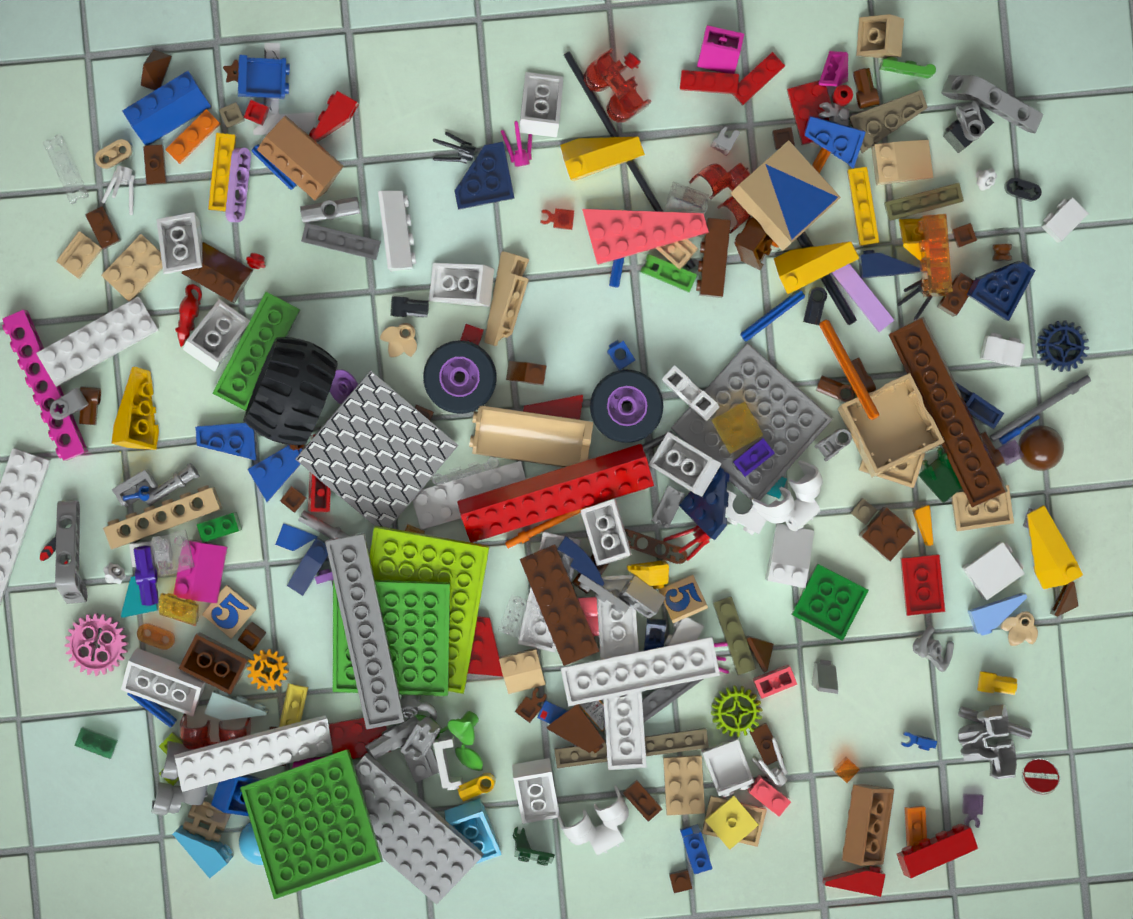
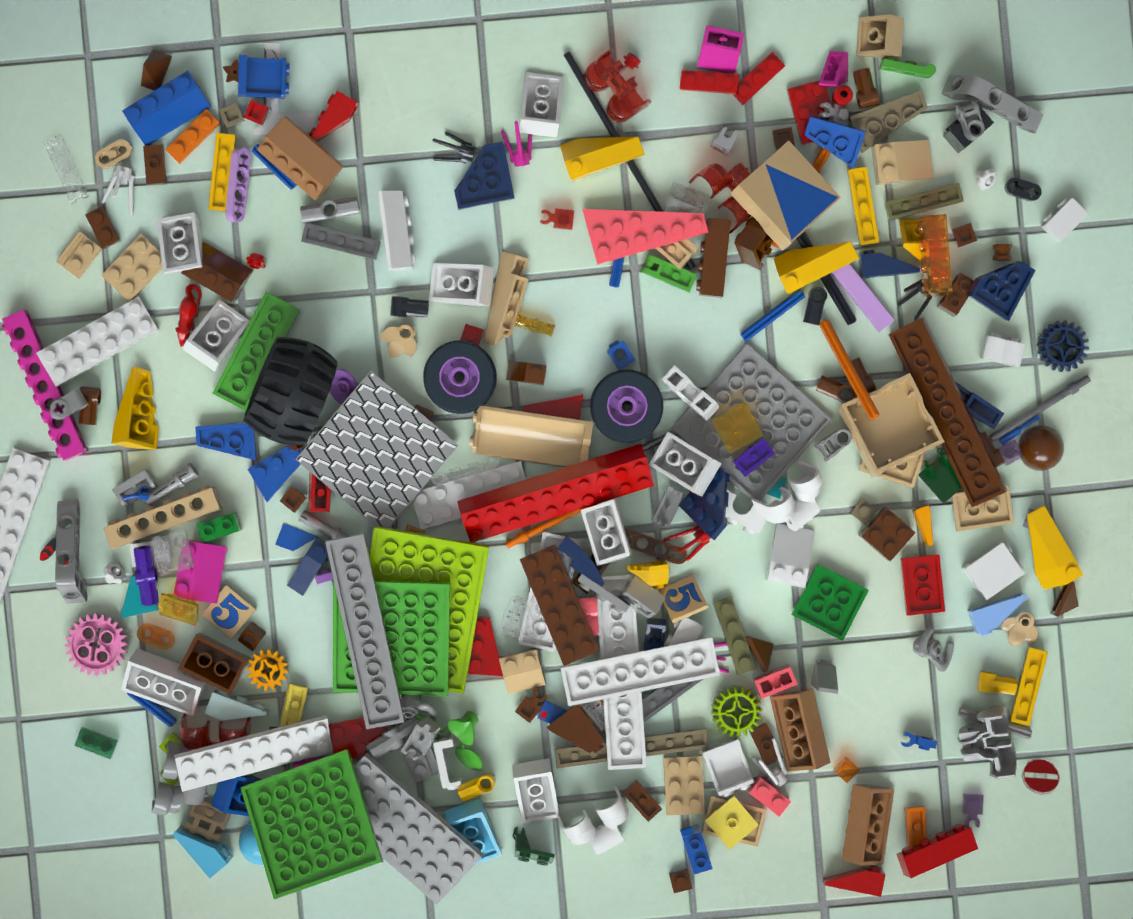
none -> clear yellow pin [515,314,555,337]
none -> medium nougat slope [770,689,831,771]
none -> yellow plate [1009,647,1048,726]

